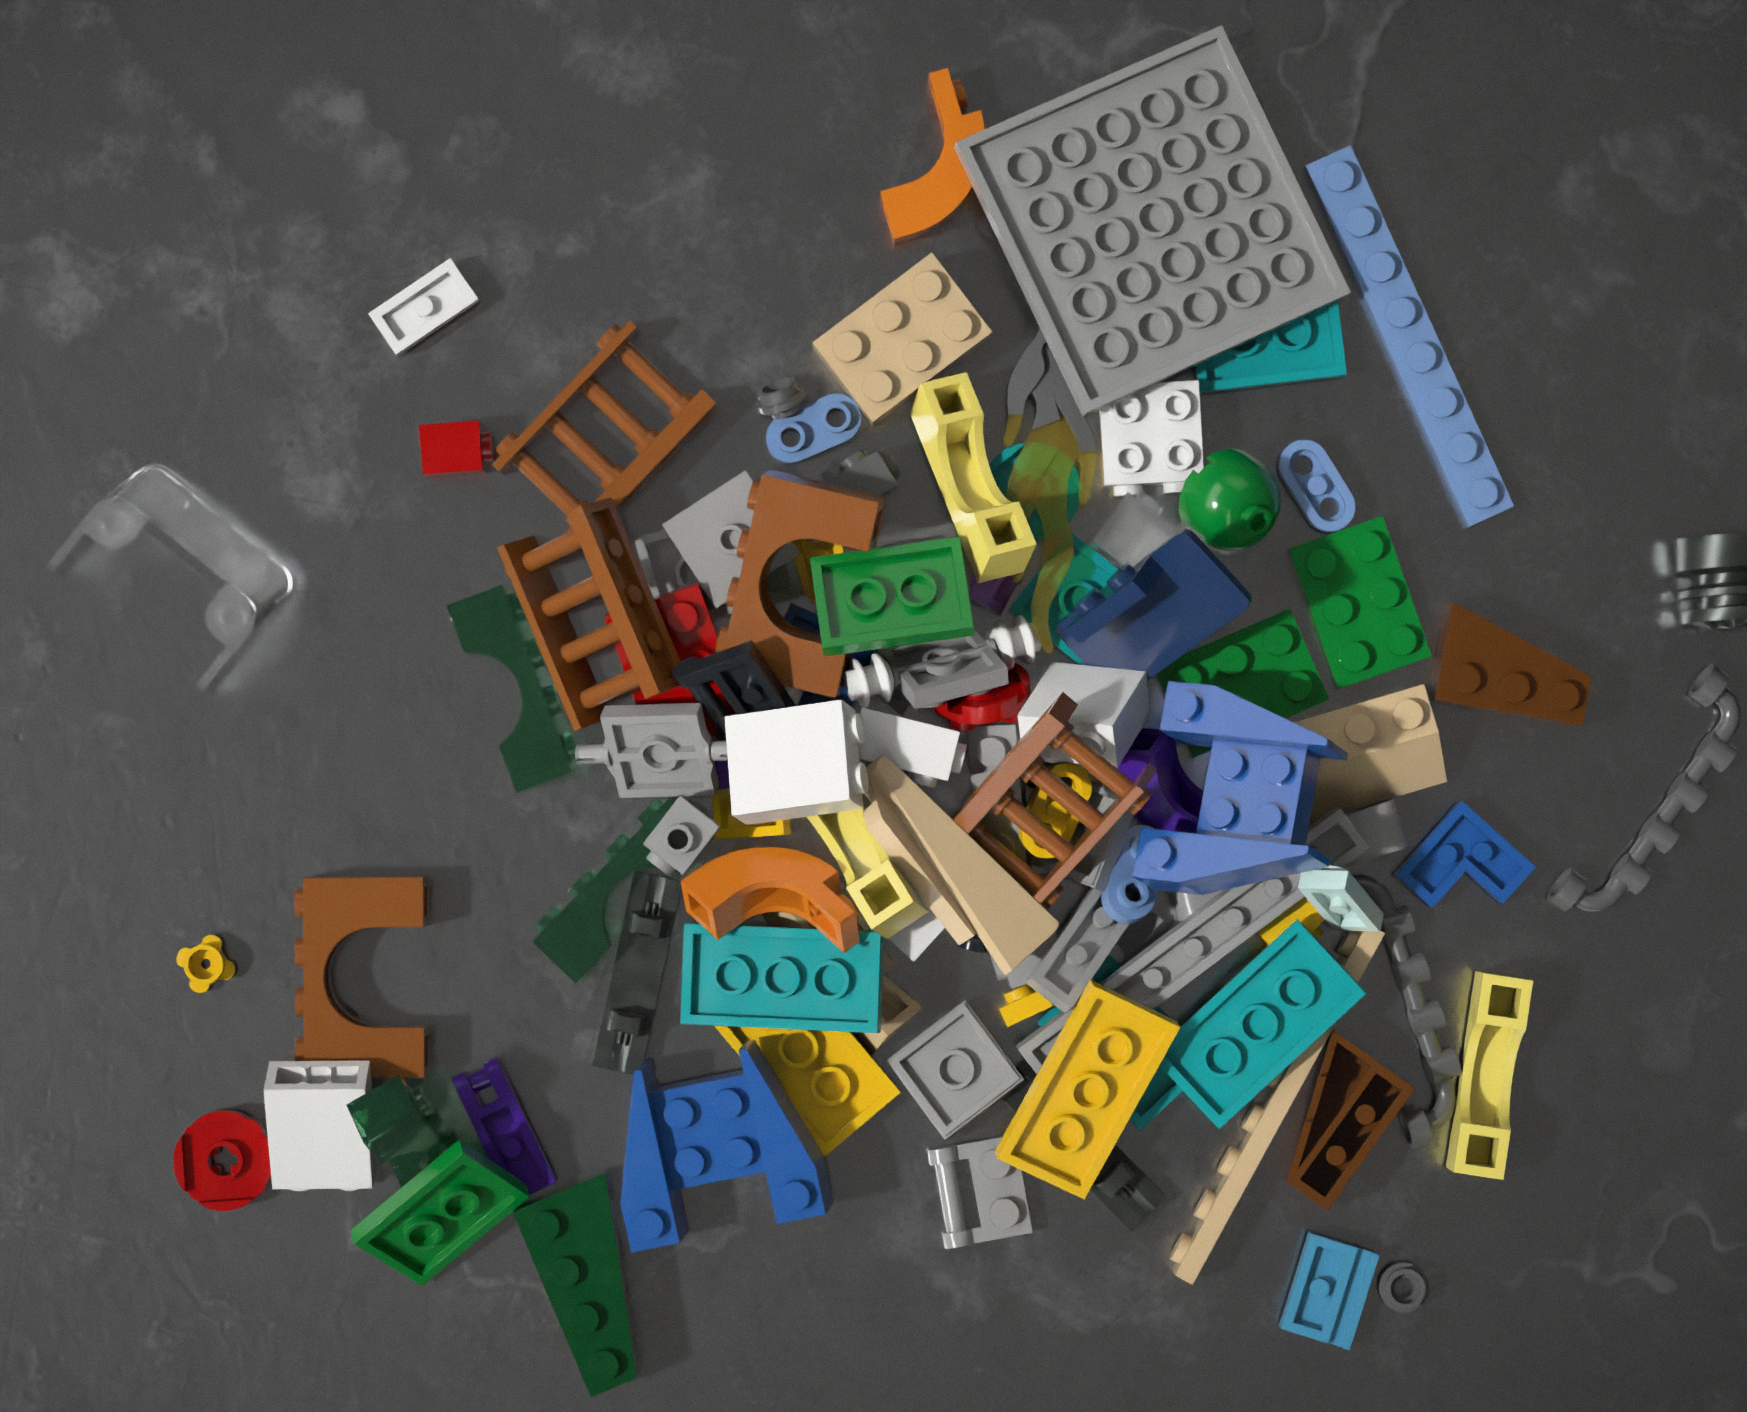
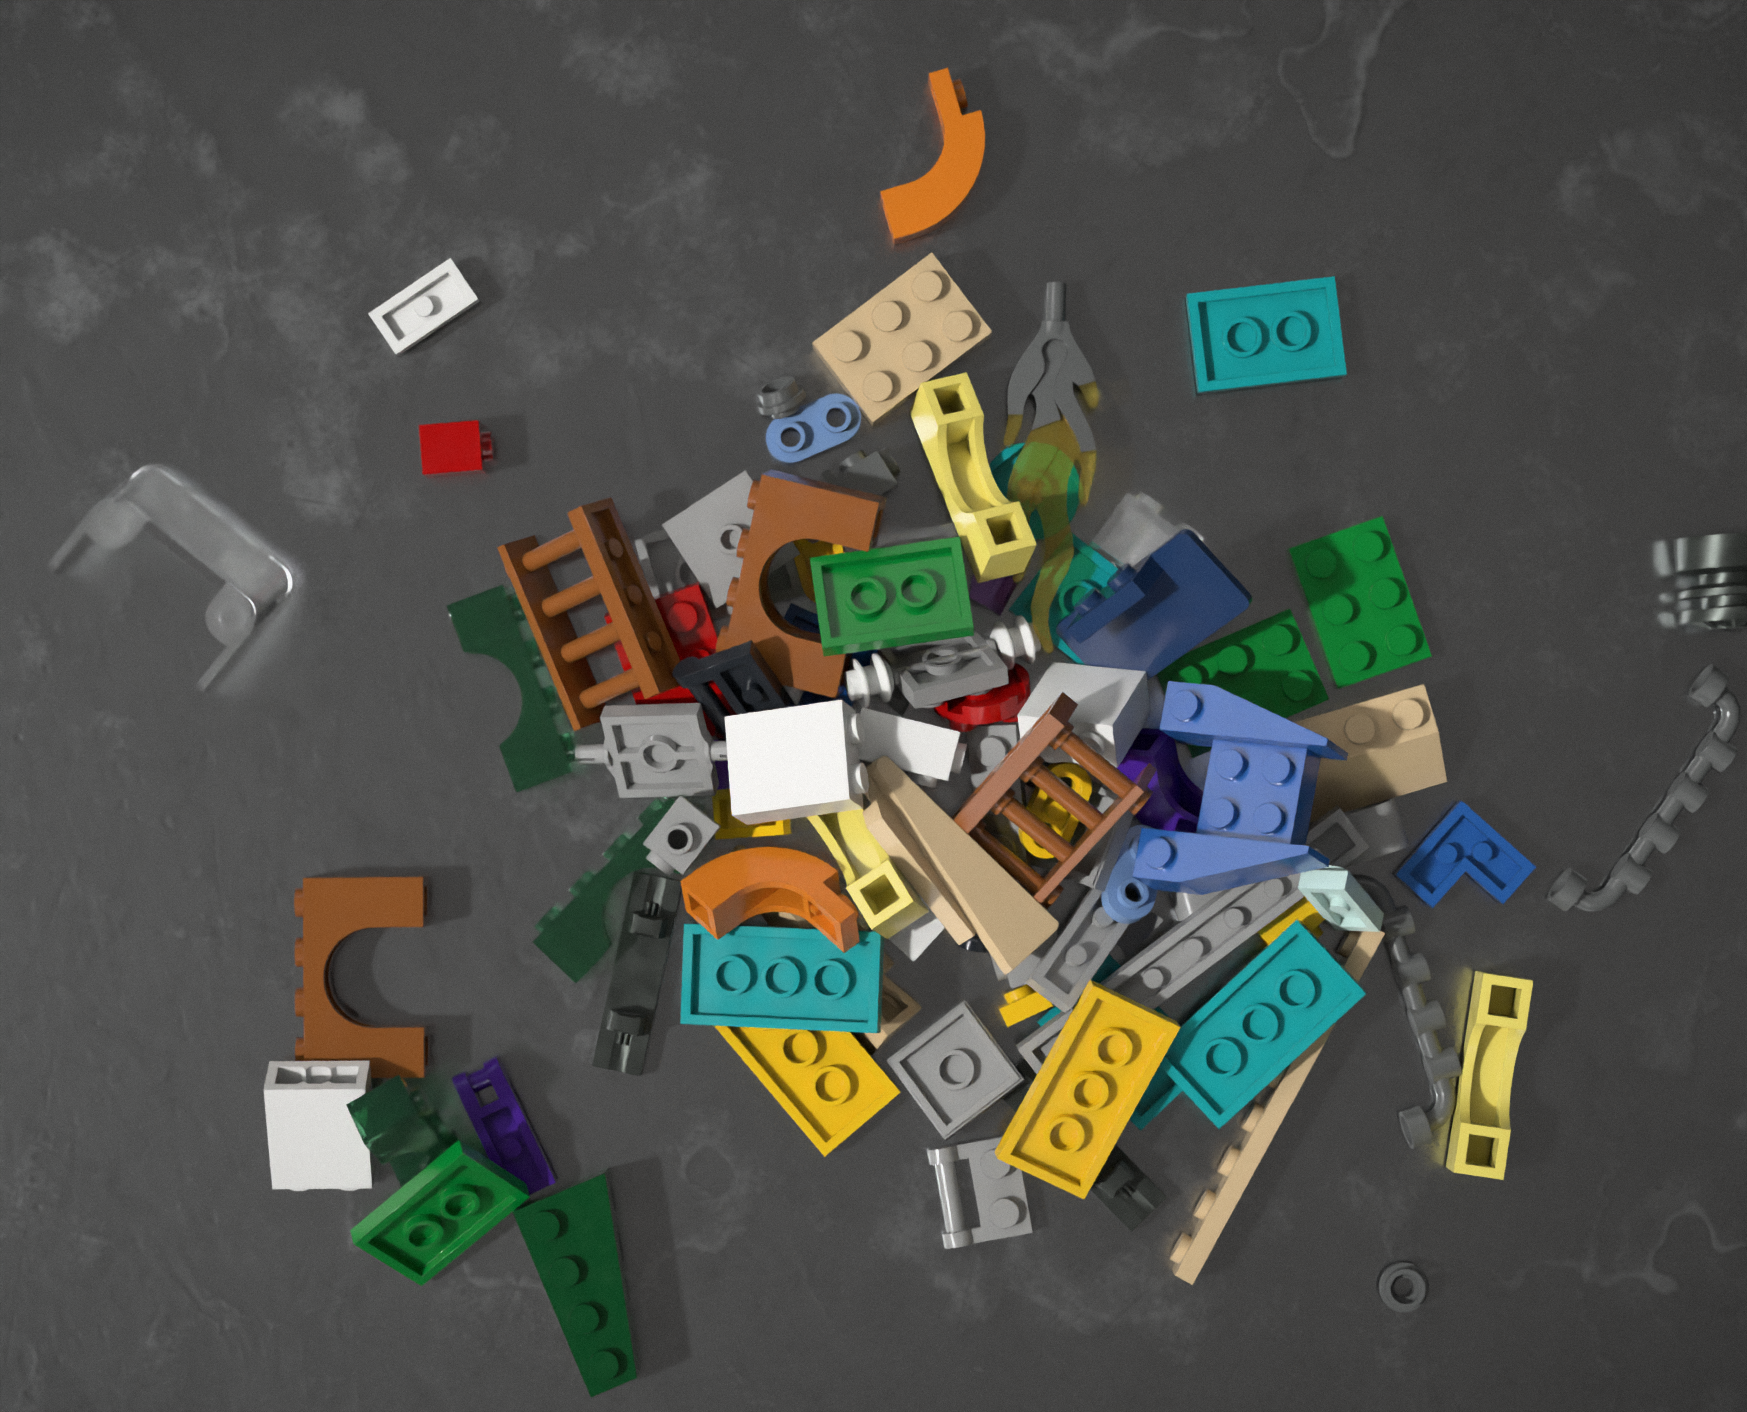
red plate [173,1110,271,1211] -> none
yellow plate [176,935,235,993] -> none
dark orange fence [492,320,718,550] -> none
blue wedge [620,1039,833,1253] -> none
light grey plate [953,25,1351,417] -> none
white brick [1098,380,1204,497] -> none
green cylinder [1179,448,1281,551] -> none
medium blue plate [1278,440,1355,533] -> none
dark azure plate [1279,1231,1380,1350] -> none
reddish brown wedge [1286,1030,1415,1211] -> none
medium blue plate [1304,145,1514,528] -> none
reddish brown wedge [1428,601,1592,727] -> none

